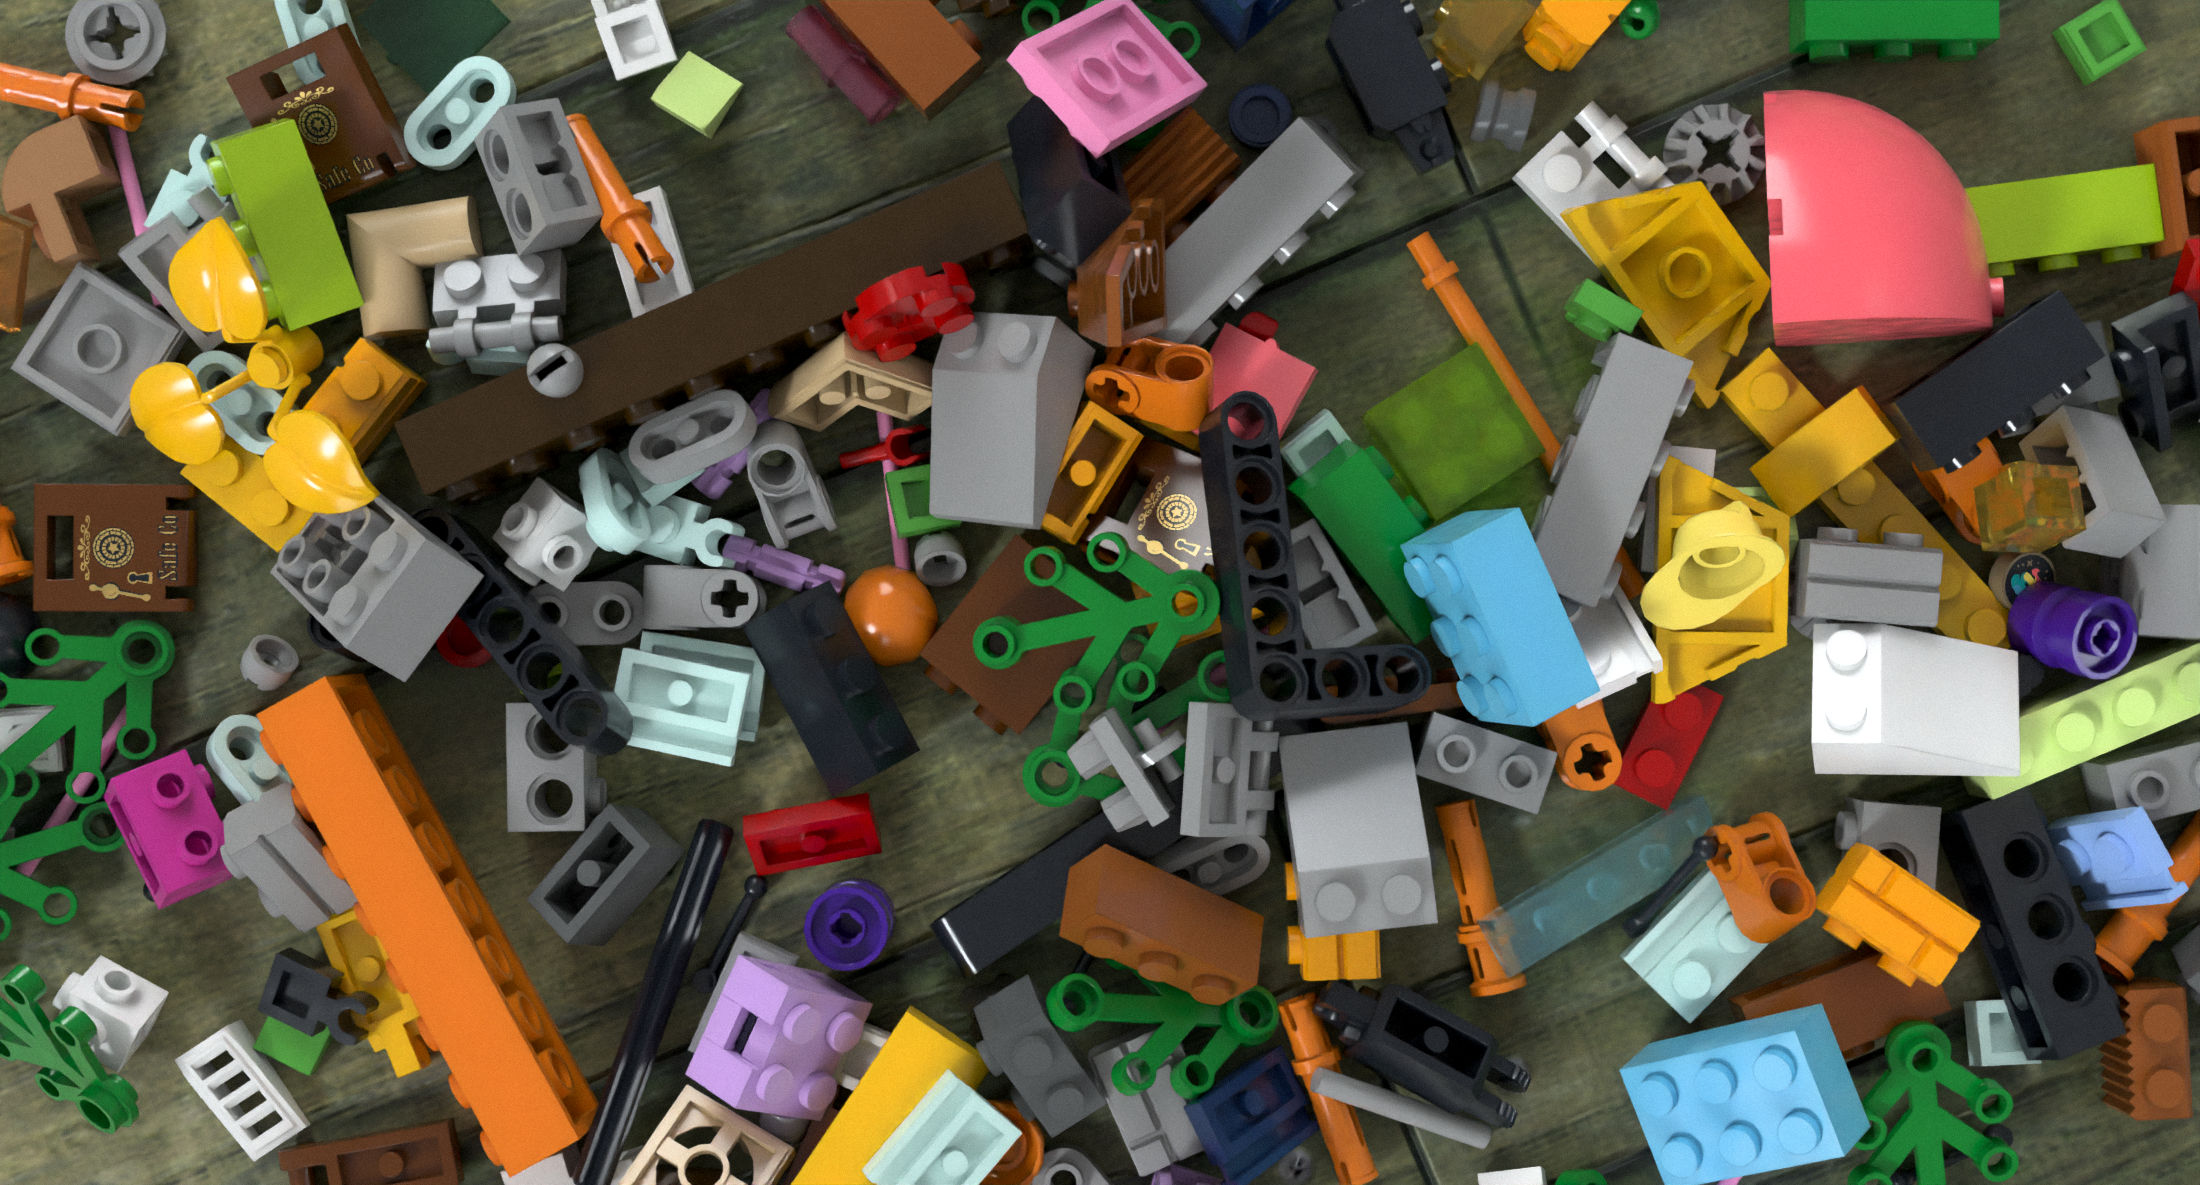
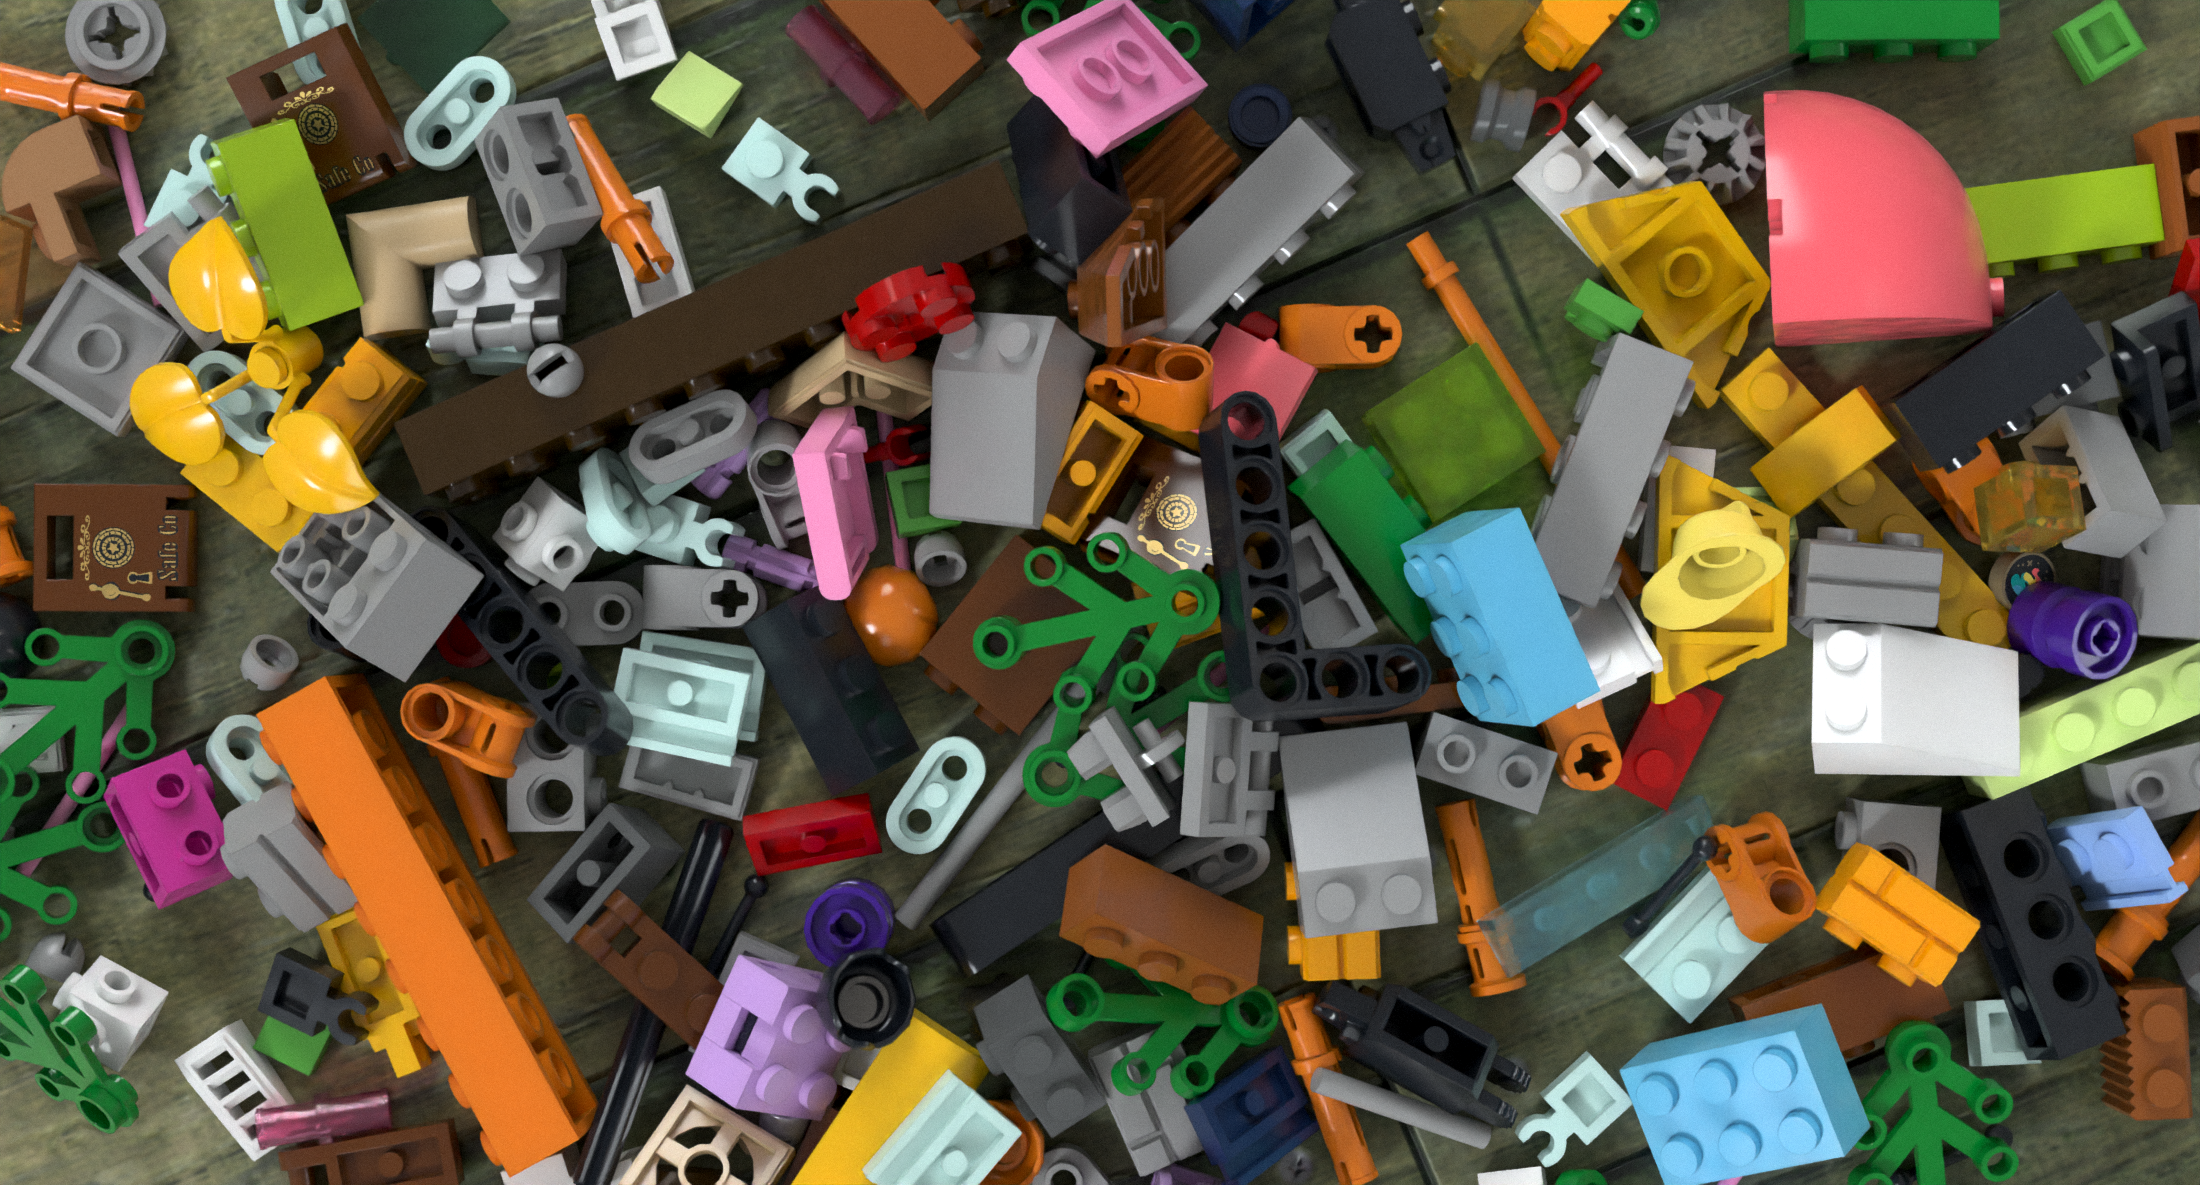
none -> light grey hinge [25,932,85,983]
none -> clear pink pin [255,1087,393,1150]
none -> orange piece [400,680,538,778]
none -> orange pin [426,676,519,868]
none -> reddish brown plate [571,889,724,1051]
none -> light grey plate [619,745,761,821]
none -> light aqua plate [721,117,842,225]
none -> bright pink container [792,406,879,600]
none -> black hair [816,947,916,1051]
none -> light aqua plate [886,736,987,854]
none -> light grey bar [895,626,1147,930]
none -> orange piece [1279,304,1402,373]
none -> light aqua plate [1515,1051,1632,1167]
none -> red hand [1532,62,1603,137]

